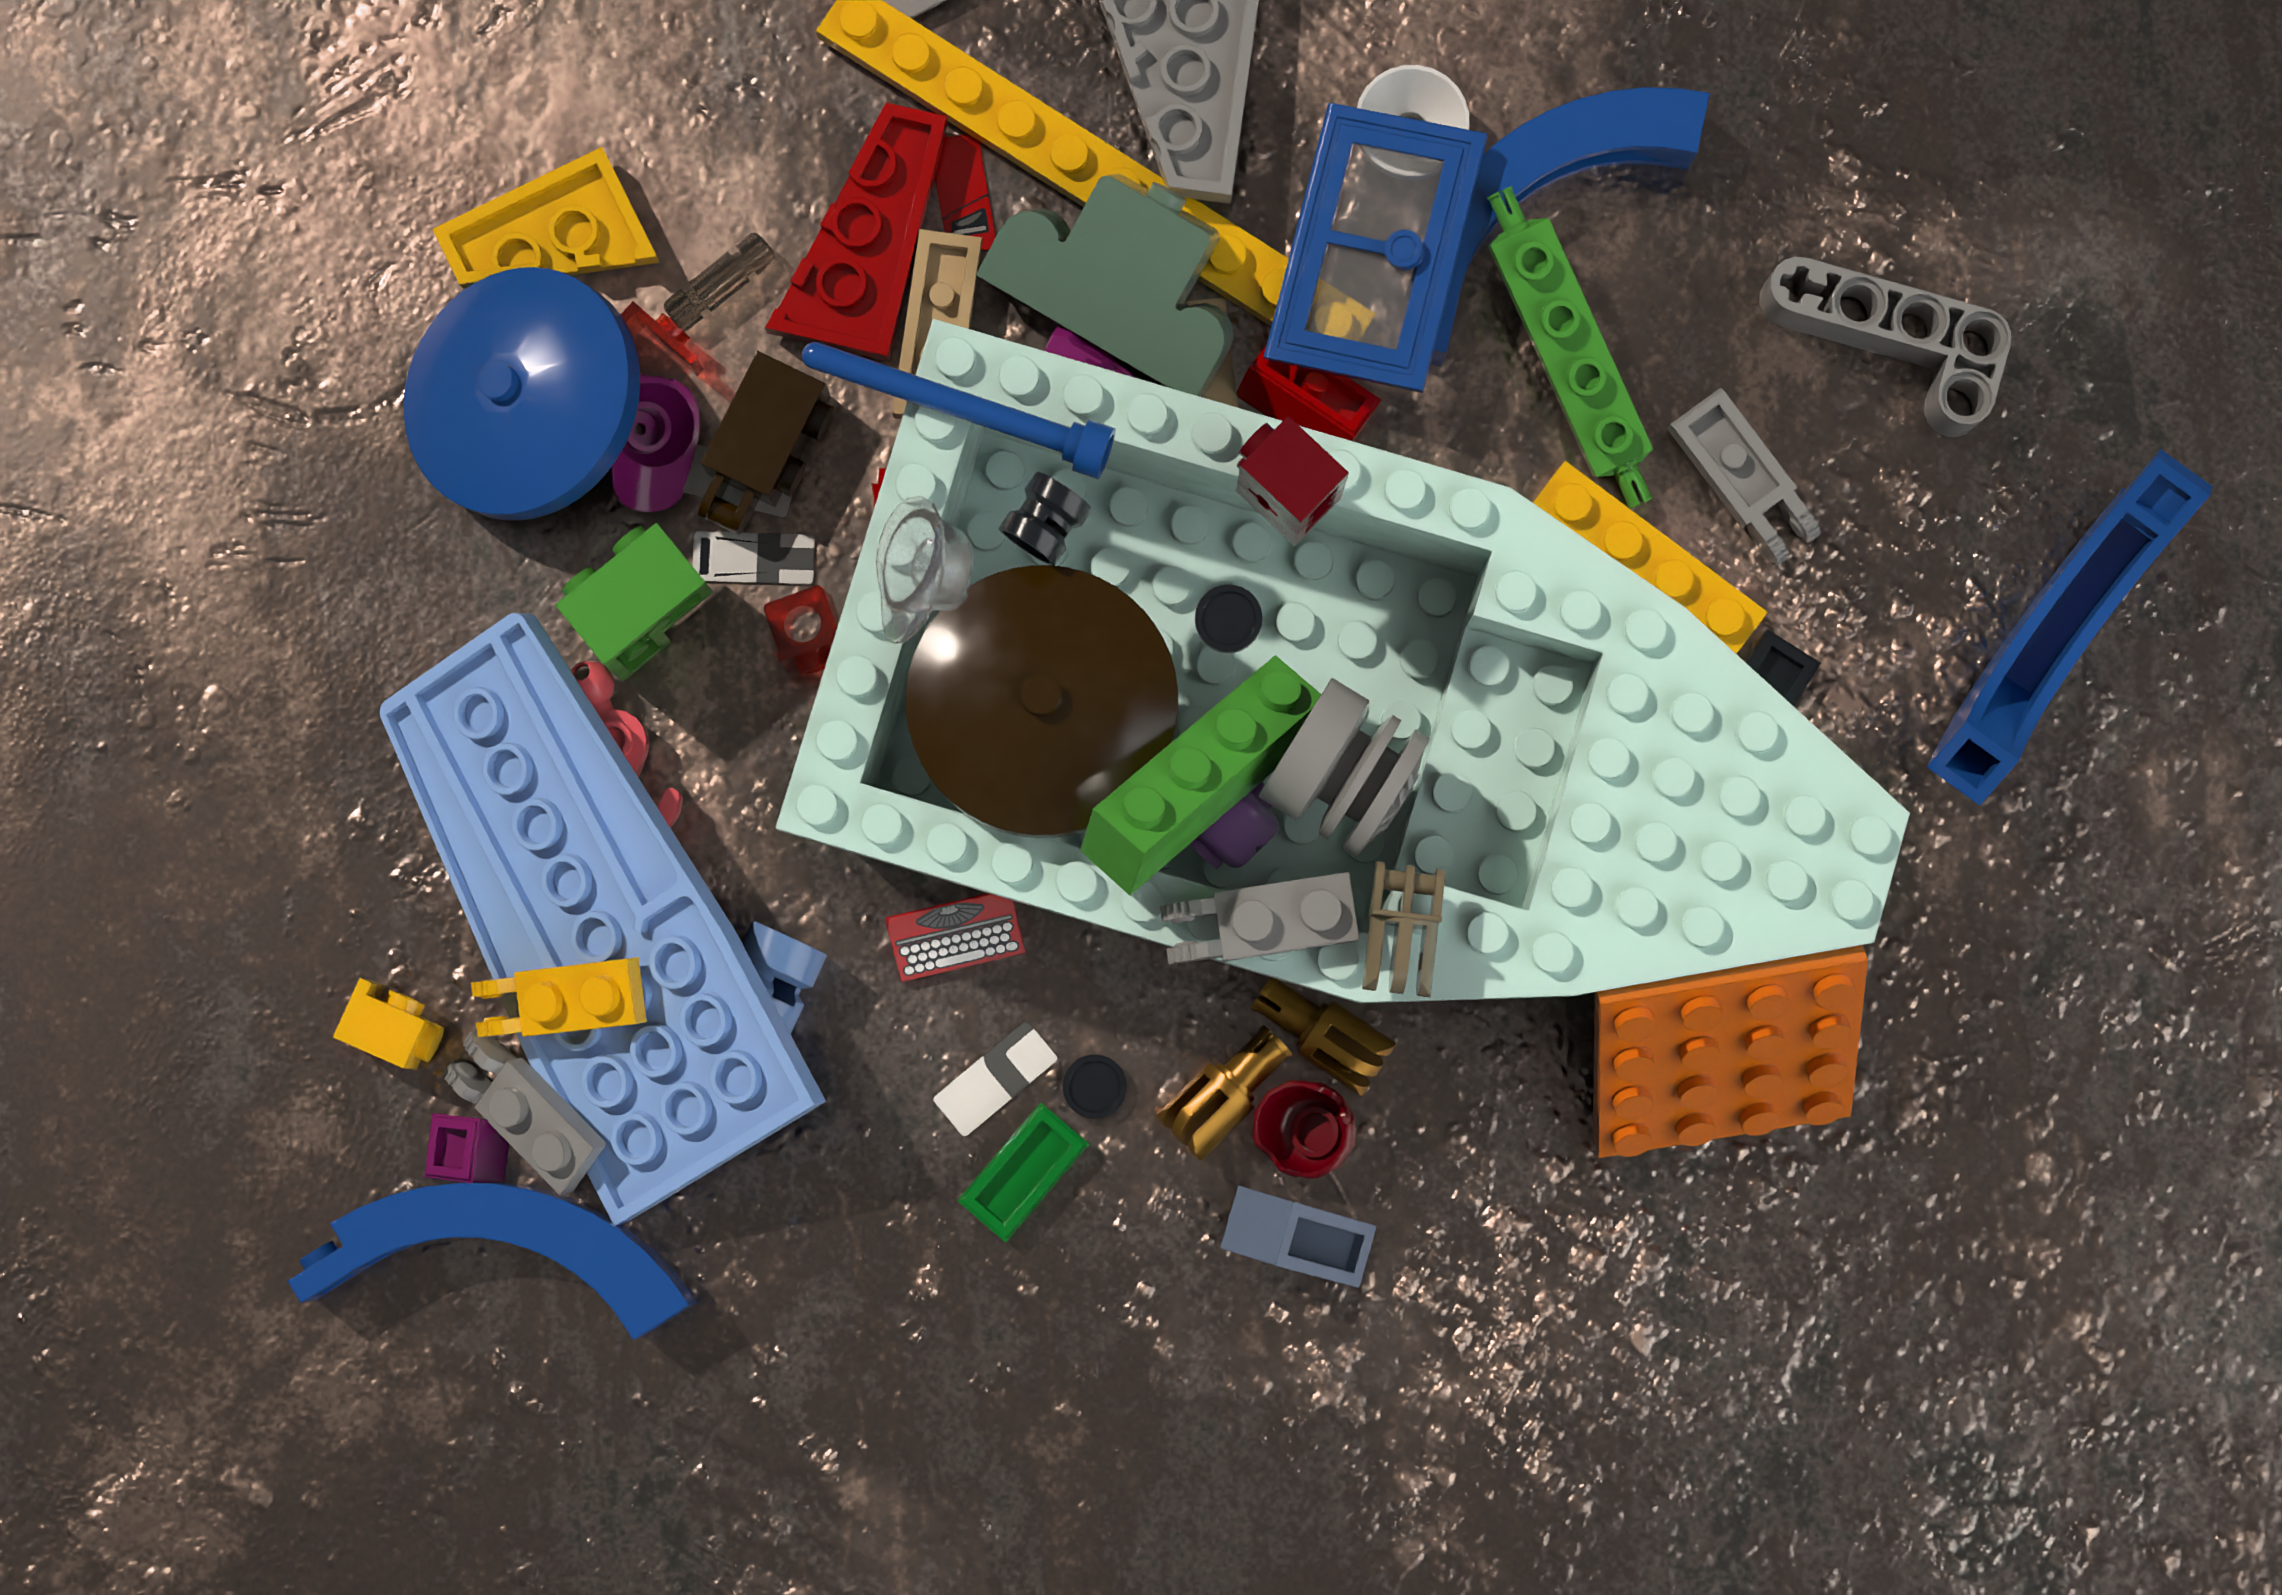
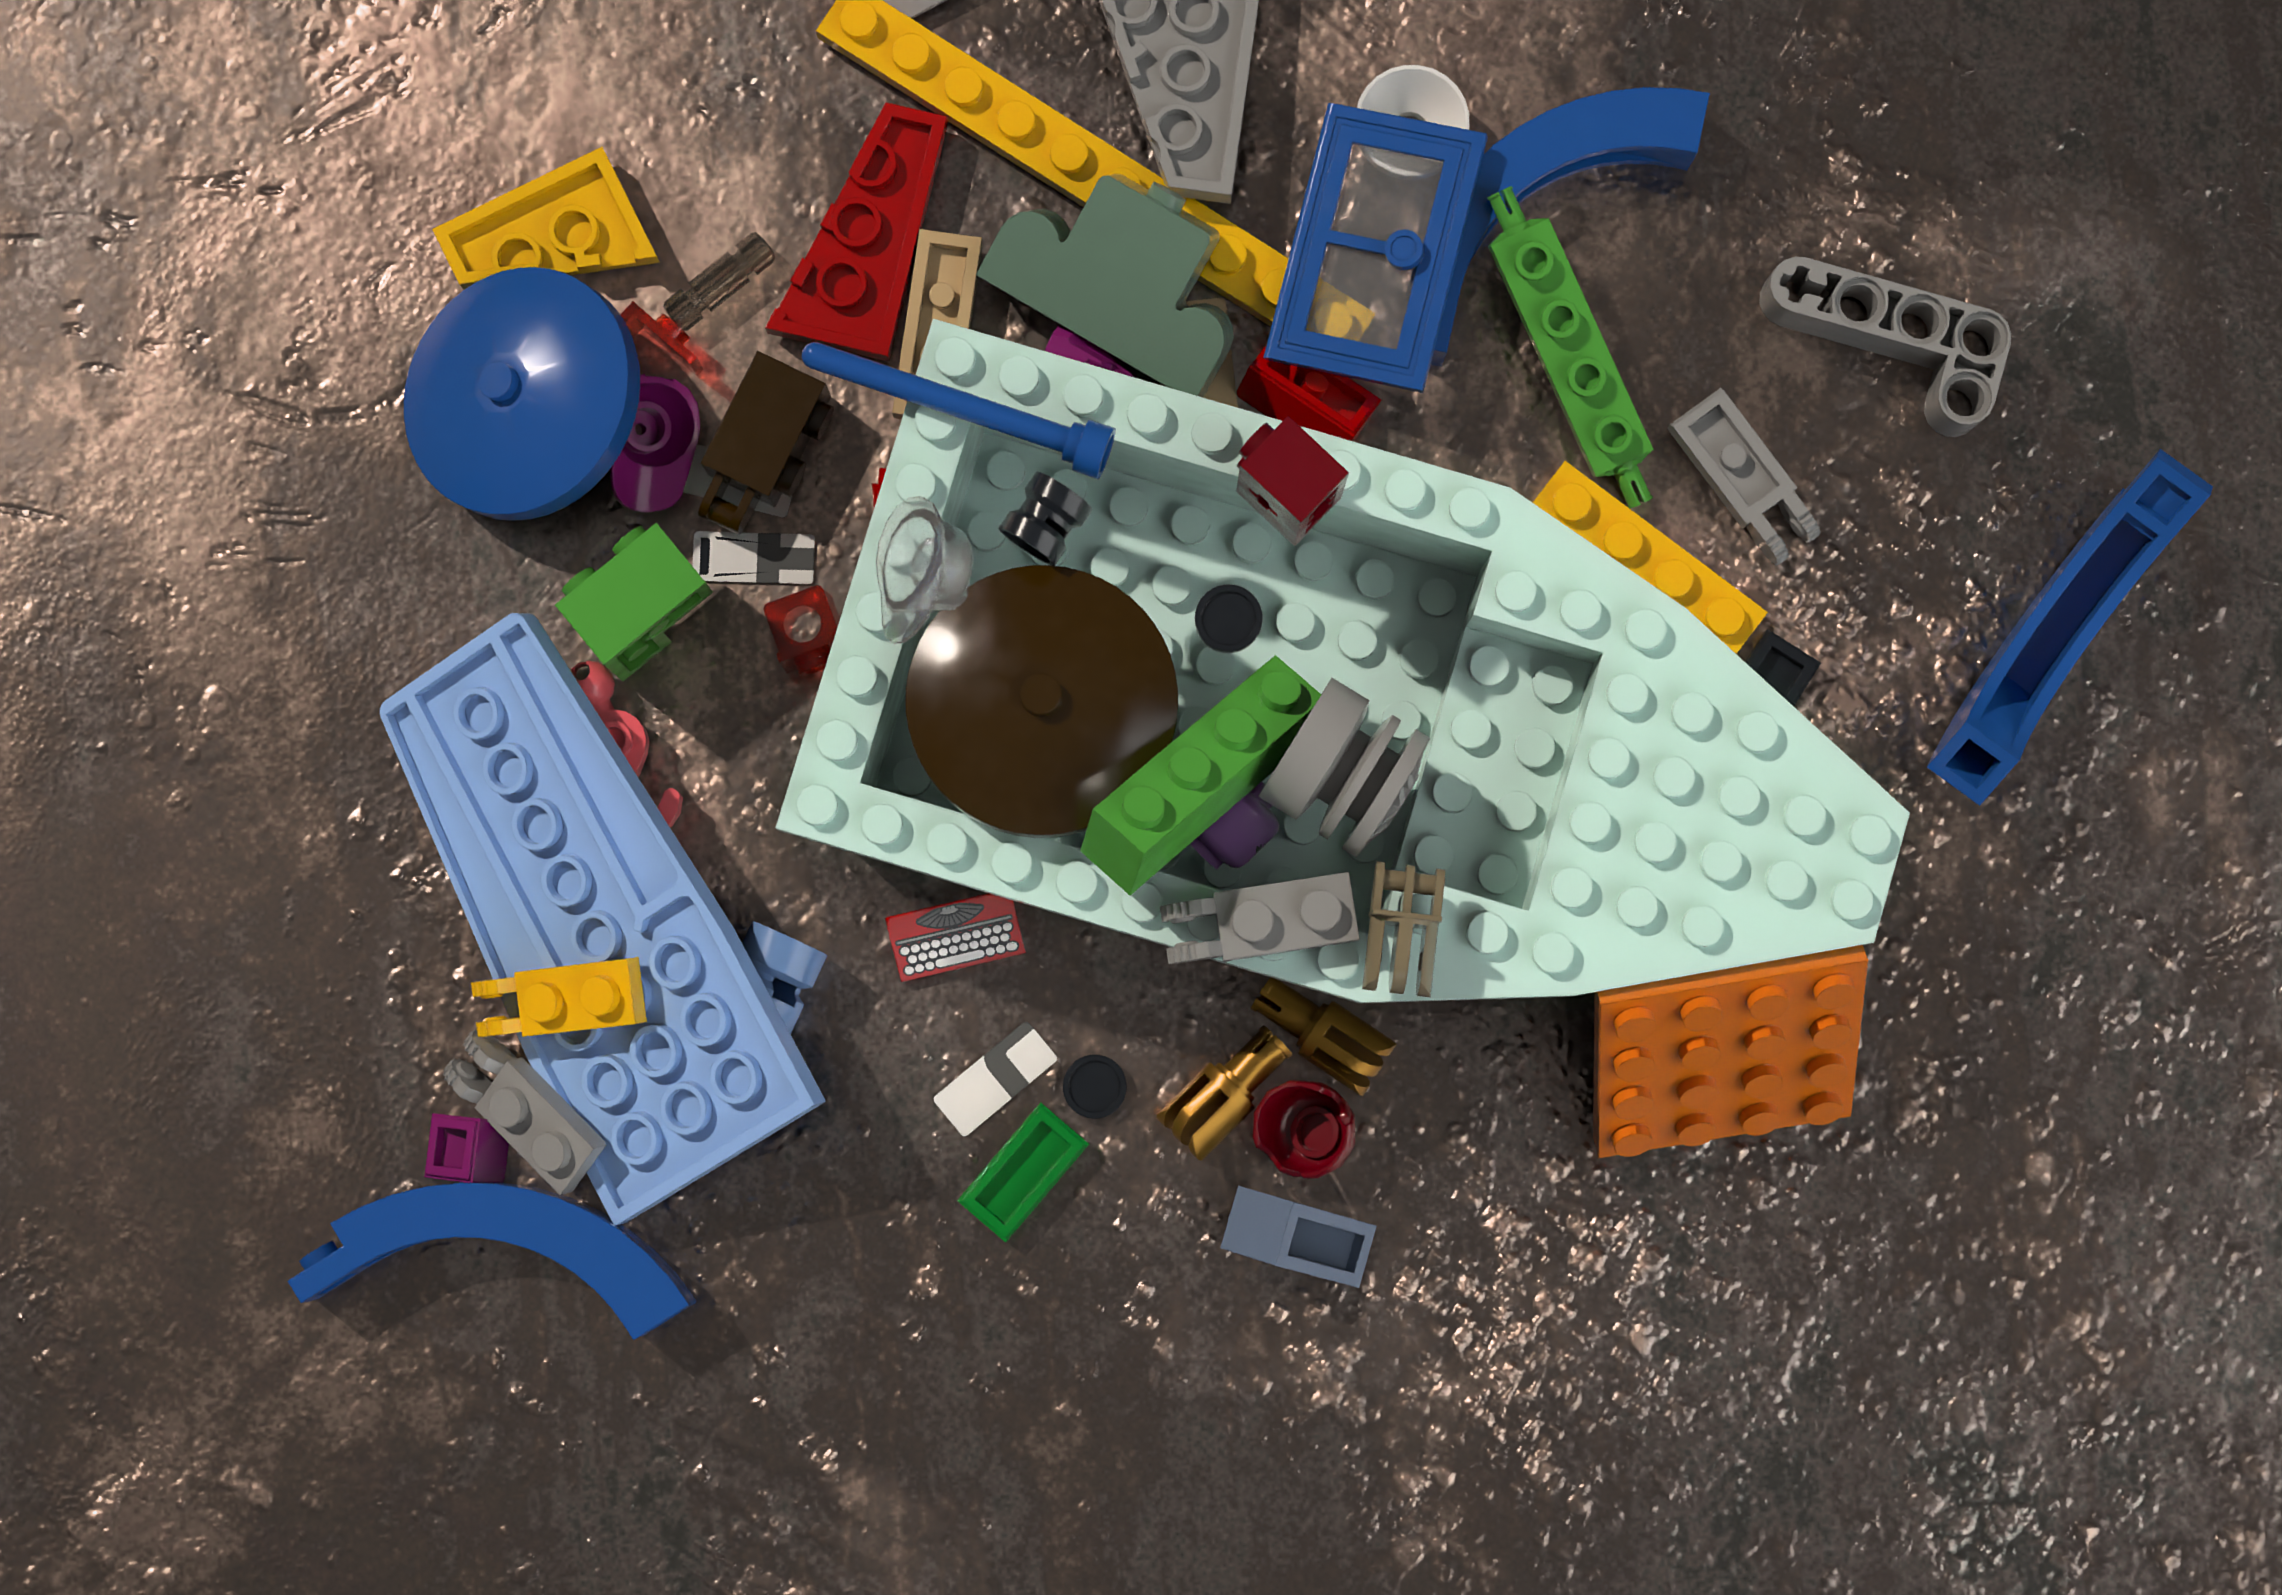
yellow brick [333,978,444,1070] -> none
red sticker [935,134,996,251] -> none

